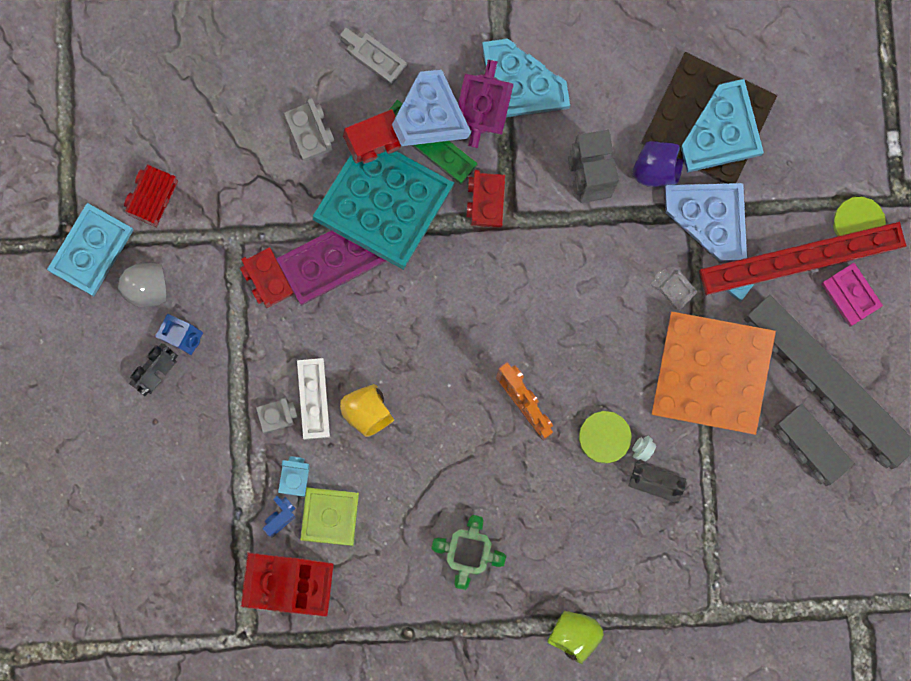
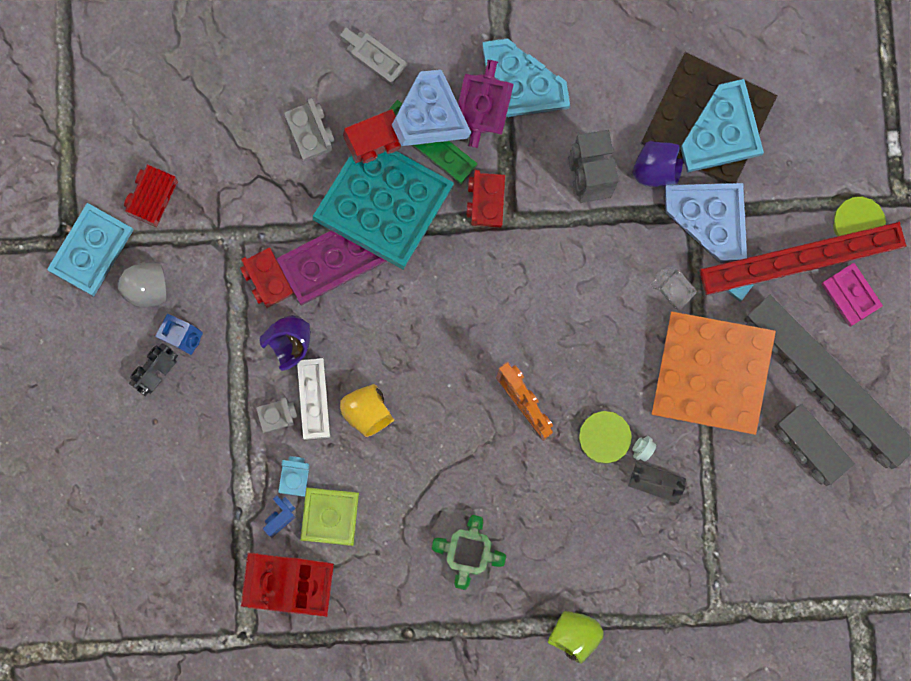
none -> dark purple piece [259,315,311,371]

